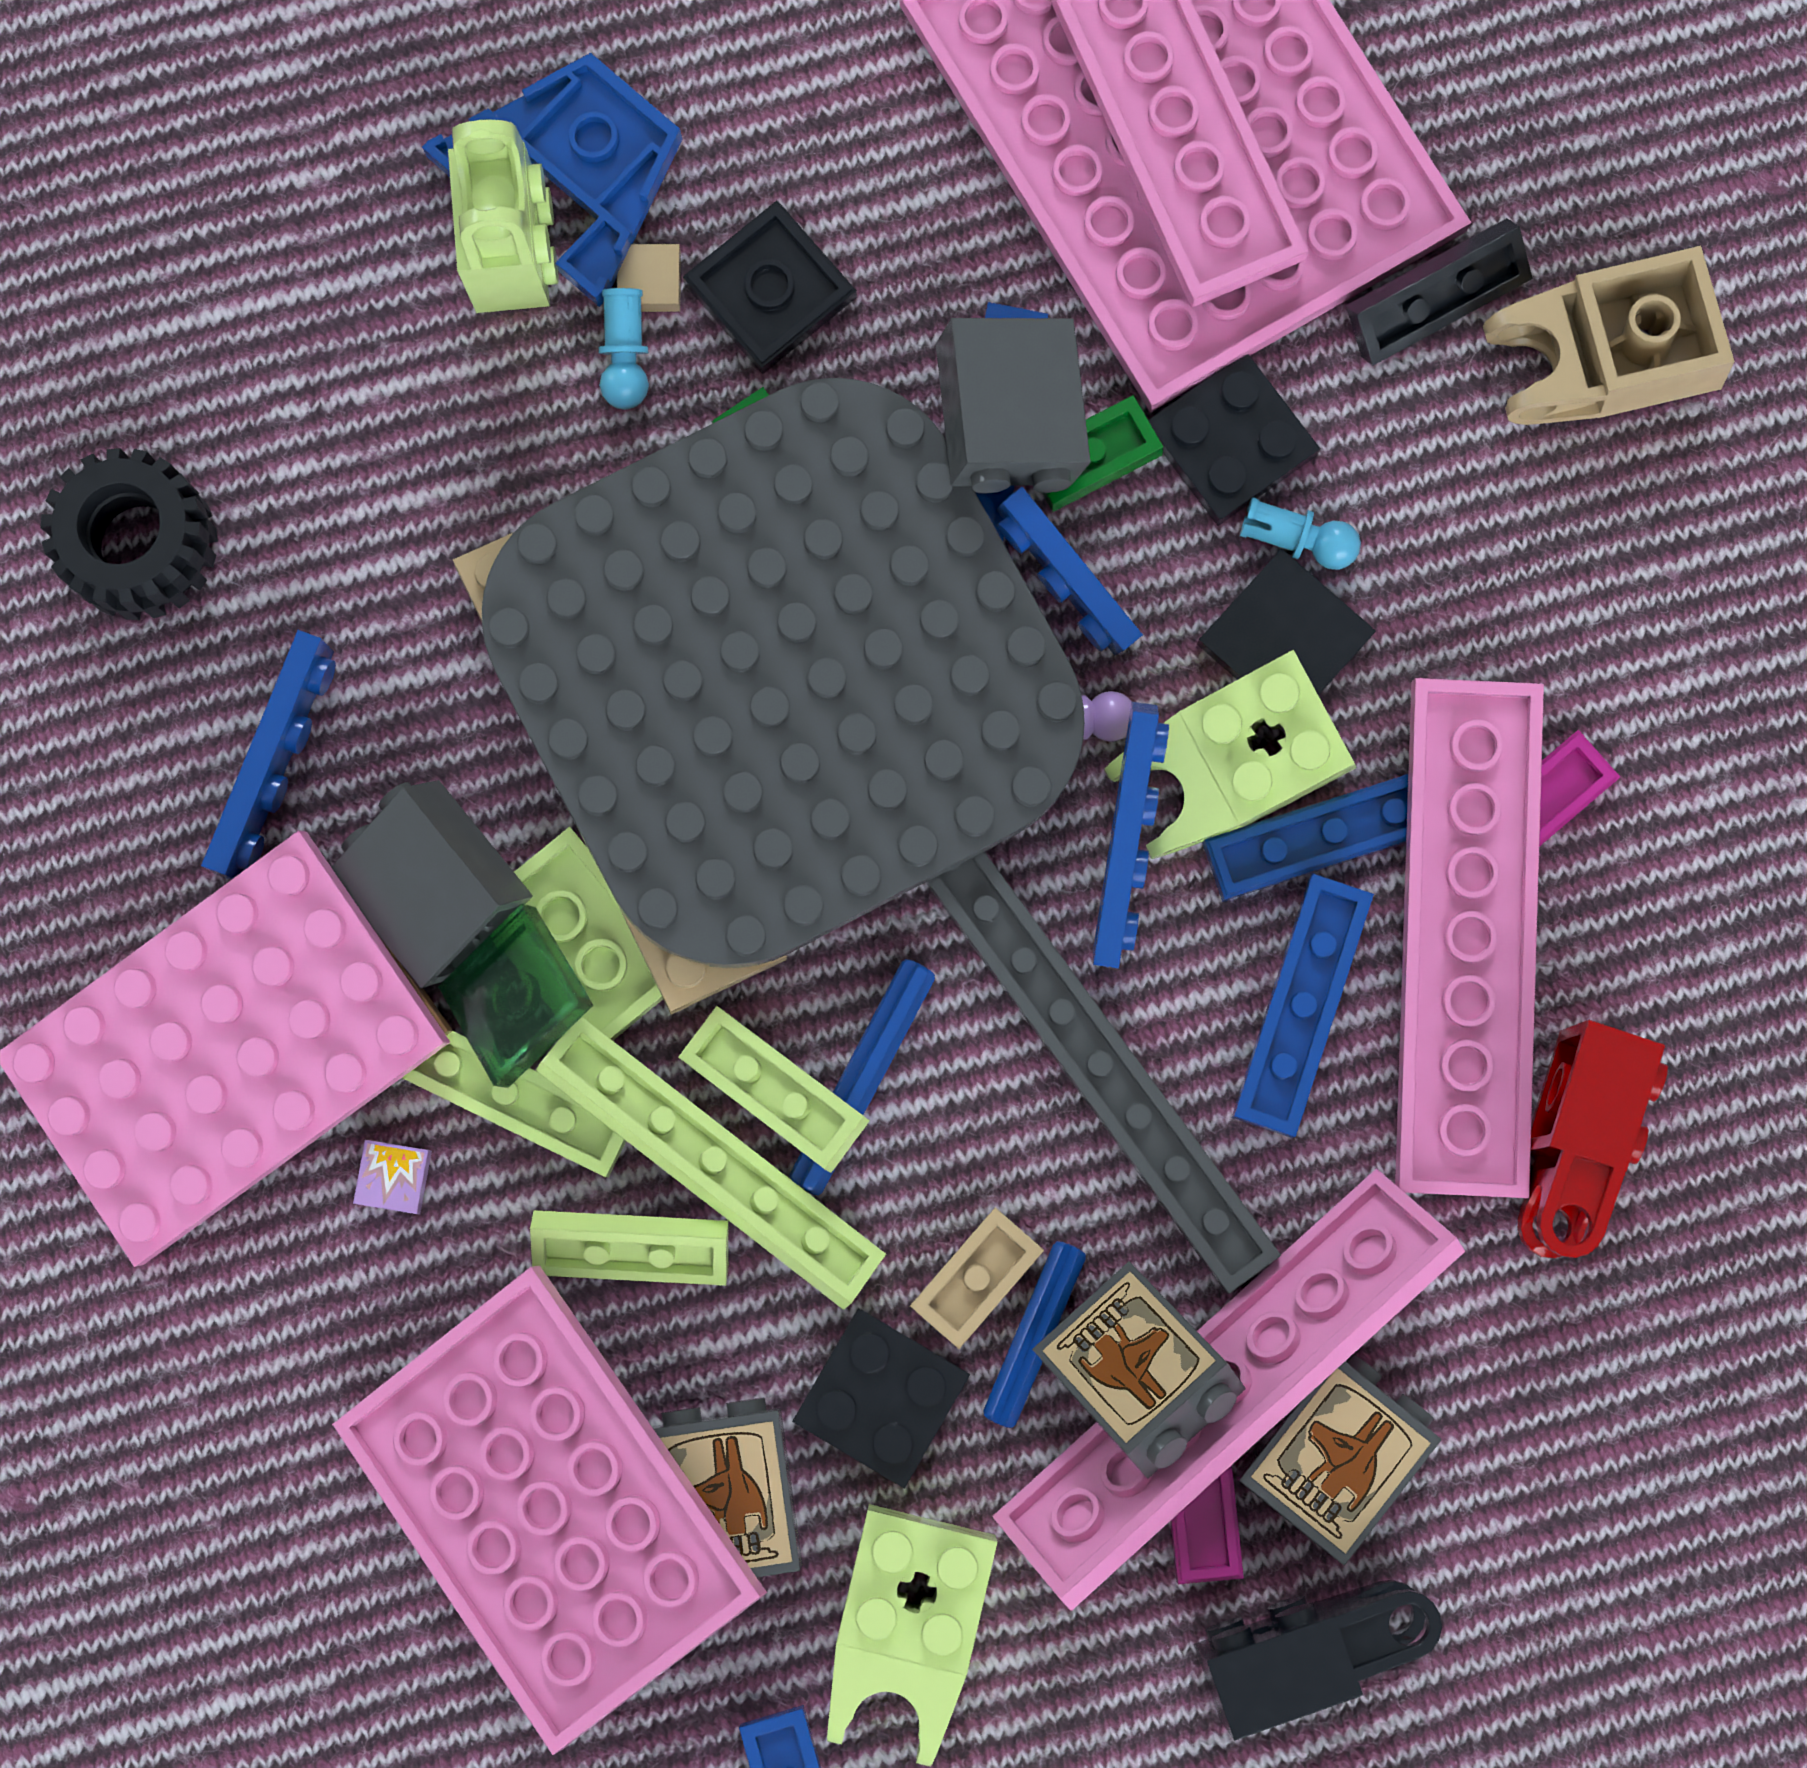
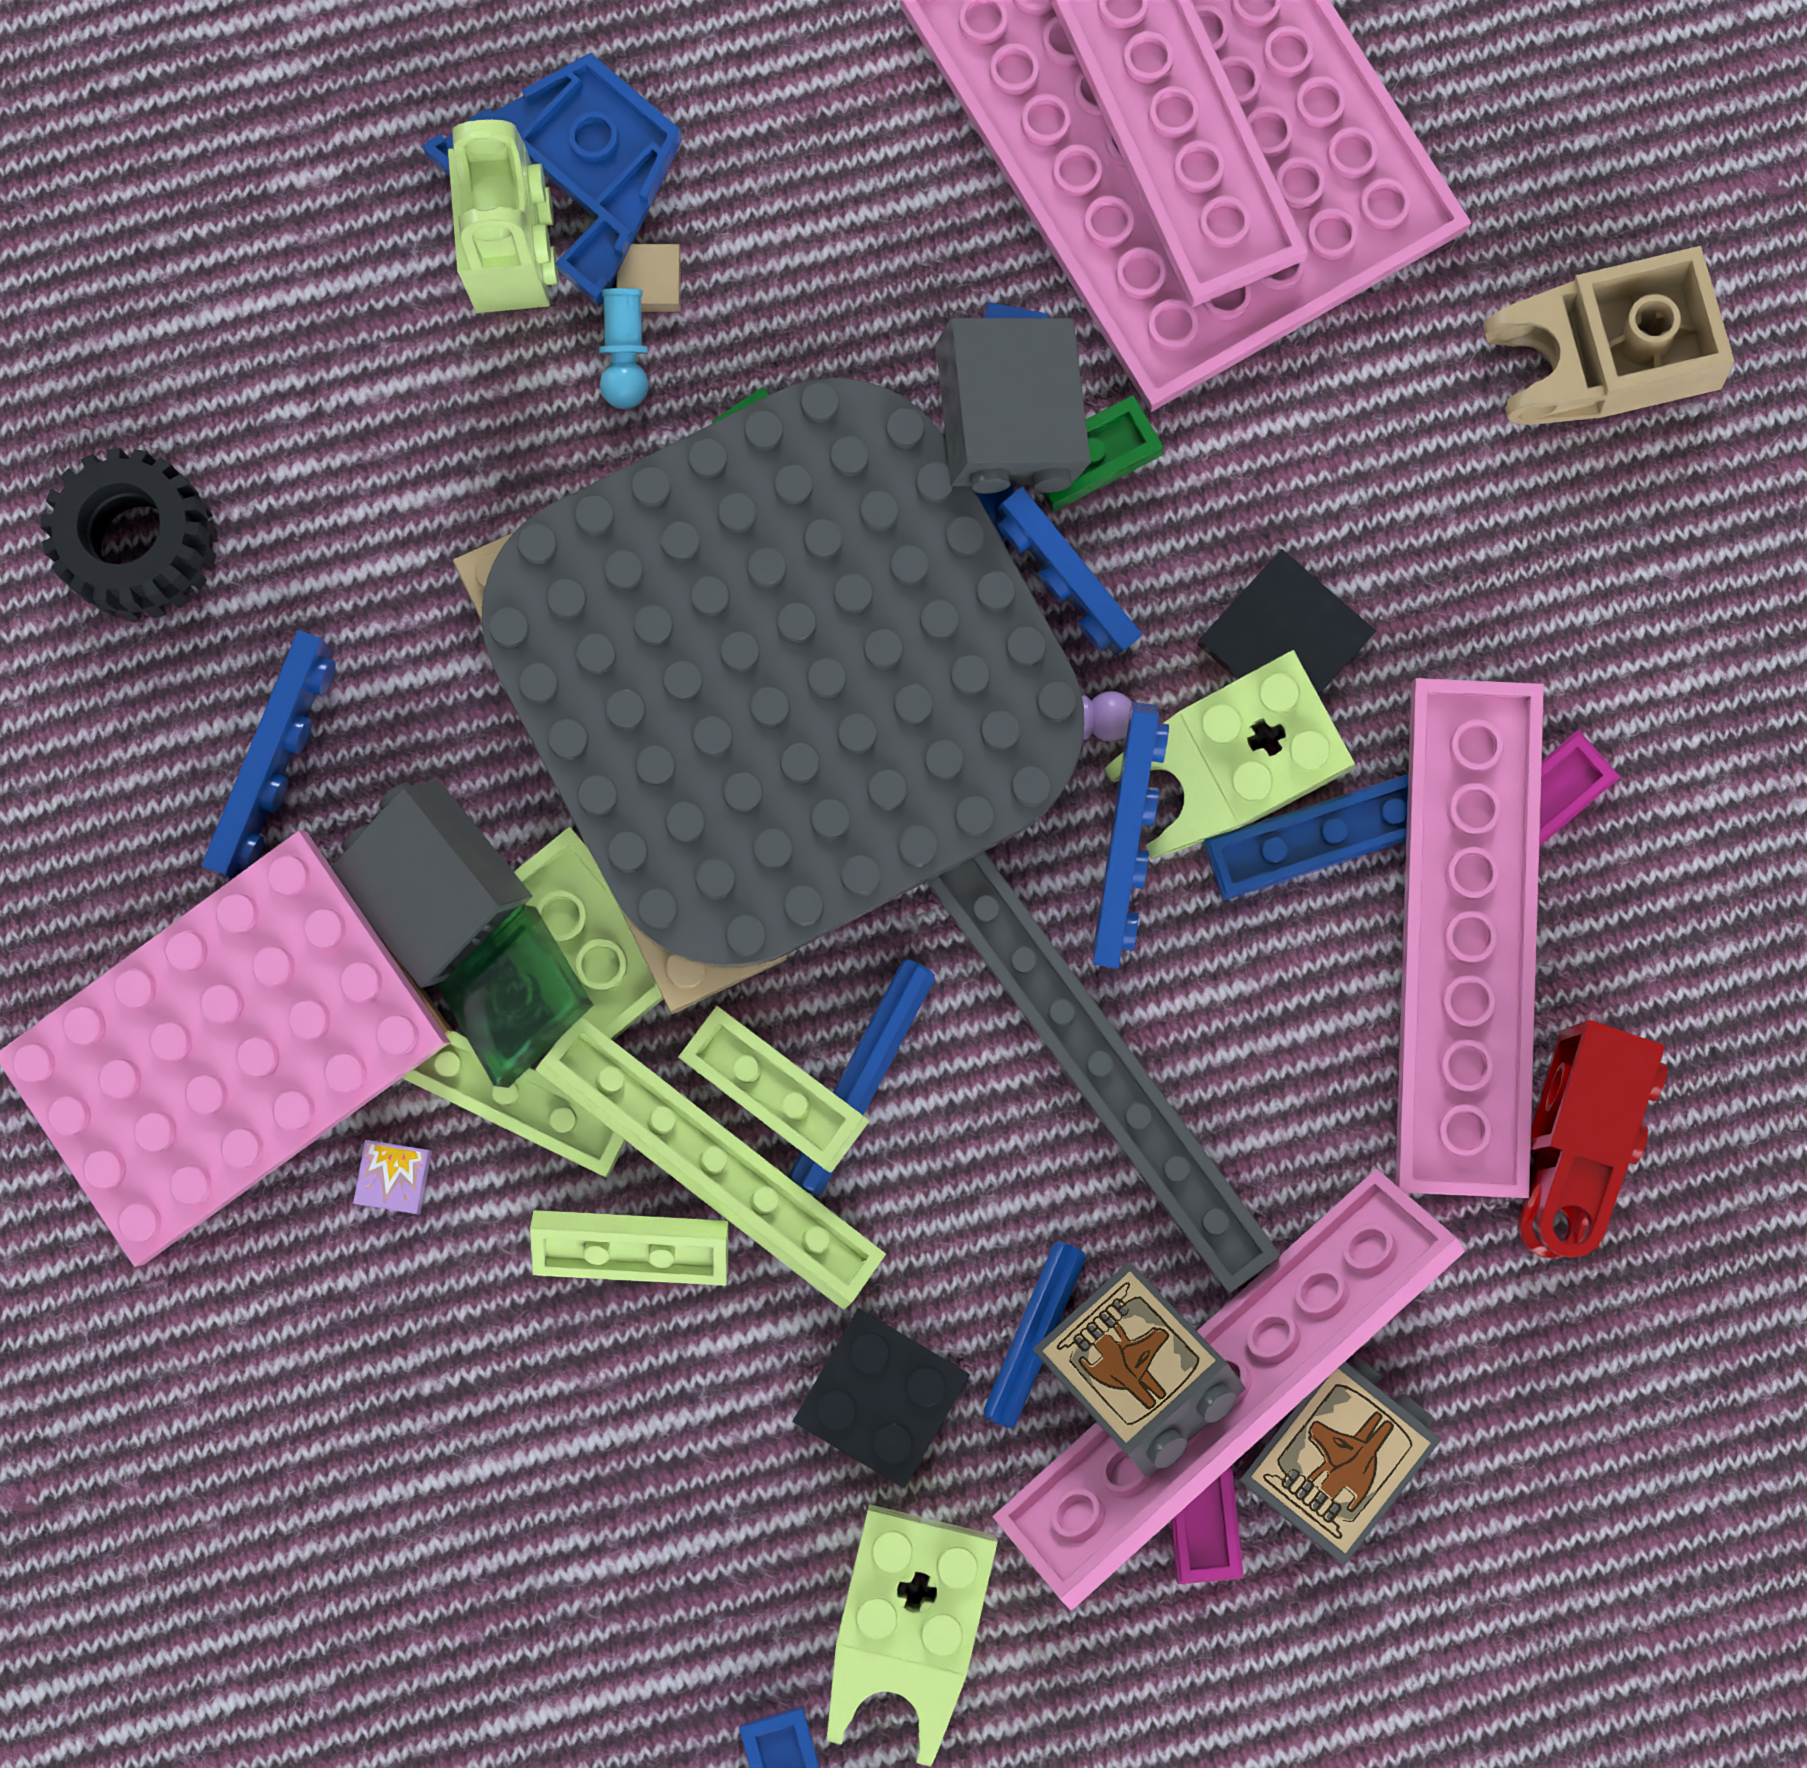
bright pink plate [332,1266,767,1755] -> none
brick [652,1398,803,1577] -> none
black tile [682,200,857,374] -> none
tan plate [910,1207,1044,1349] -> none
black plate [1148,354,1321,526] -> none
black brick [1194,1580,1442,1741] -> none
blue plate [1231,874,1374,1138] -> none
medium azure pin [1240,497,1361,570] -> none
black plate [1346,218,1533,366] -> none

